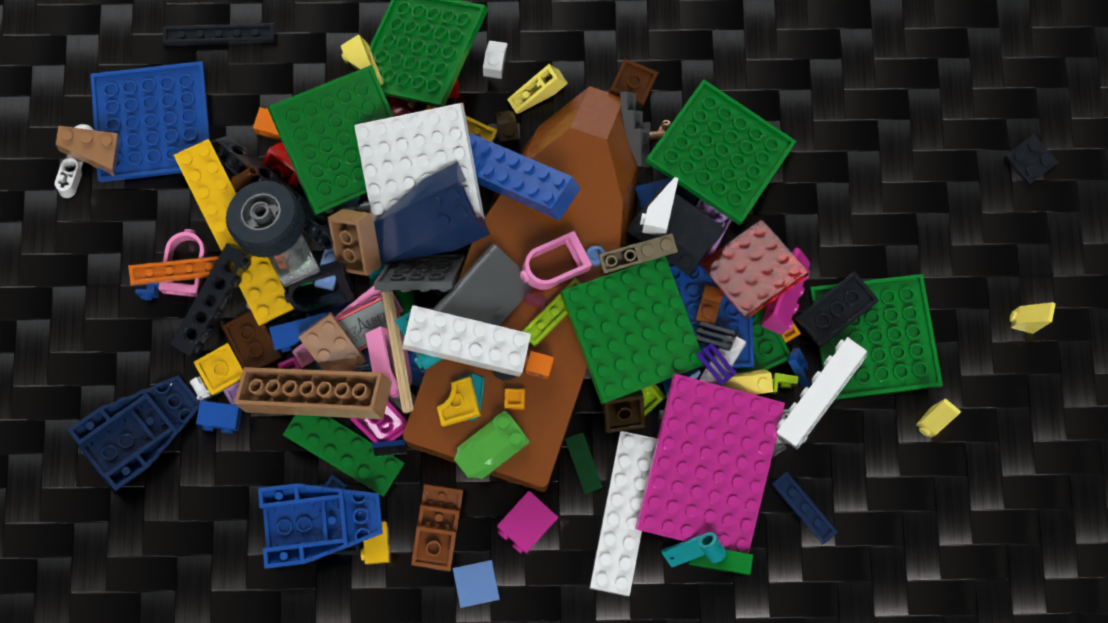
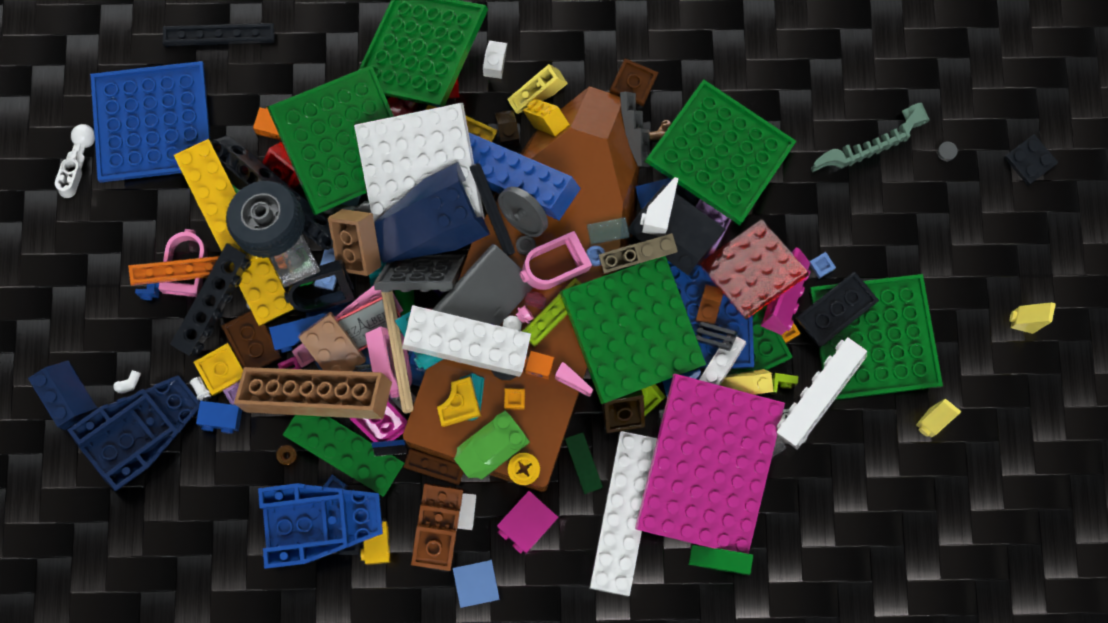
medium nougat wedge [56,126,120,176] -> none
reddish brown cone [231,167,257,193] -> none
light yellow slope [341,34,384,85] -> none
teal door [661,532,727,567] -> none
dark purple tile [696,343,737,386] -> none
dark blue tile [771,471,838,545] -> none
blue tile [788,348,809,388] -> none
none -> dark blue slope [28,361,98,430]
none -> white arm [113,370,141,394]
none -> clear orange plate [276,445,297,465]
none -> reddish brown tile [404,449,464,486]
none -> white sticker [458,493,476,530]
none -> black axle [470,163,515,256]
none -> dark grey piece [498,186,548,237]
none -> white tile [502,315,522,331]
none -> yellow gear [508,453,540,486]
none -> dark grey tile [516,235,536,256]
none -> bright pink plate [516,305,534,324]
none -> yellow brick [523,99,570,136]
none -> bright pink slope [555,362,593,397]
none -> clear light blue tile [587,217,629,245]
none -> medium blue plate [810,252,836,279]
none -> sand green piece [811,103,930,172]
none -> dark grey tile [937,142,958,161]

